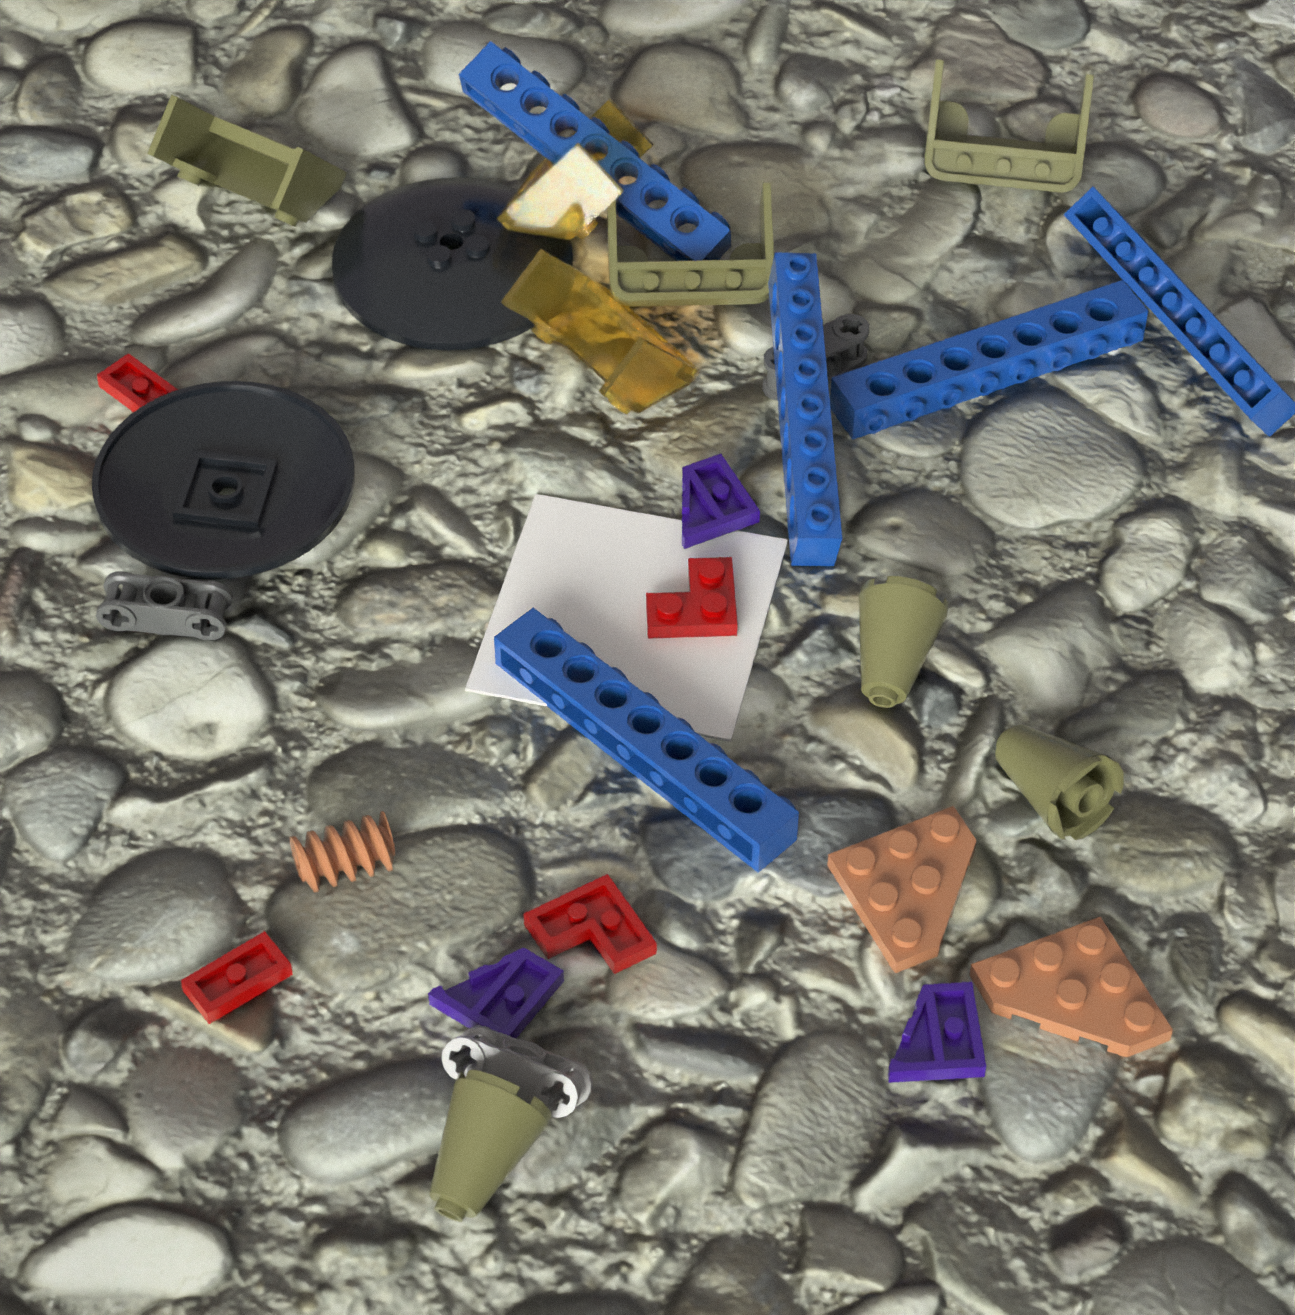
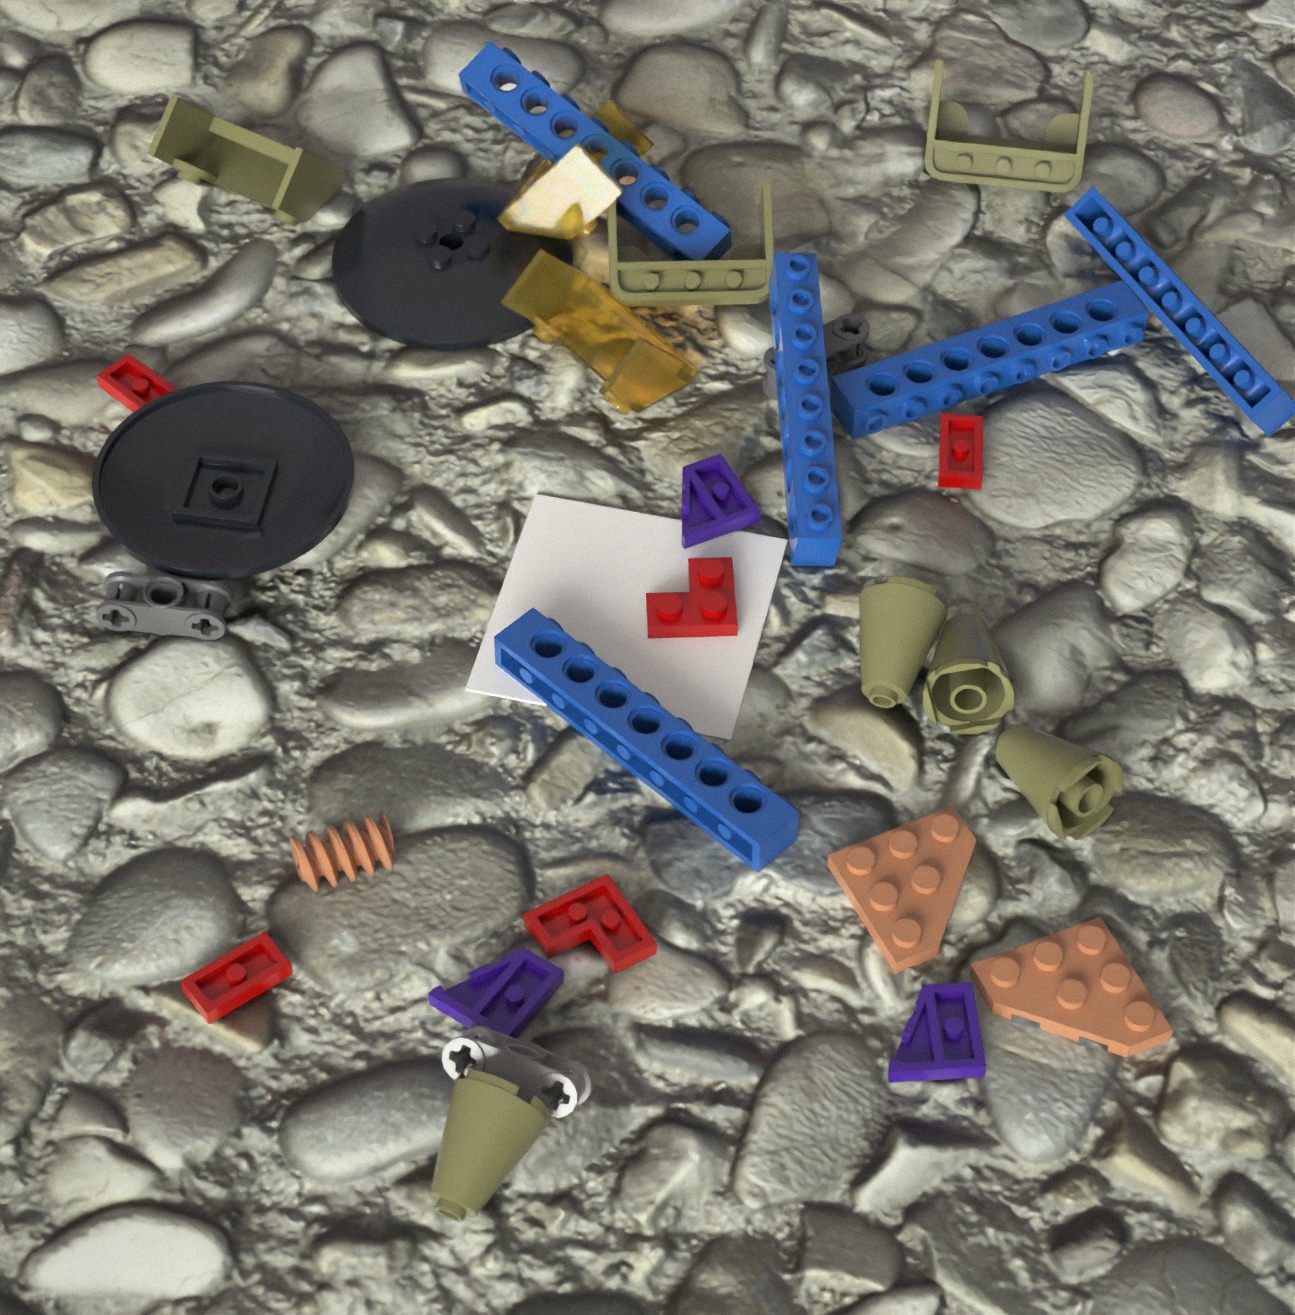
none -> olive cone [922,613,1015,734]
none -> red plate [938,414,983,490]

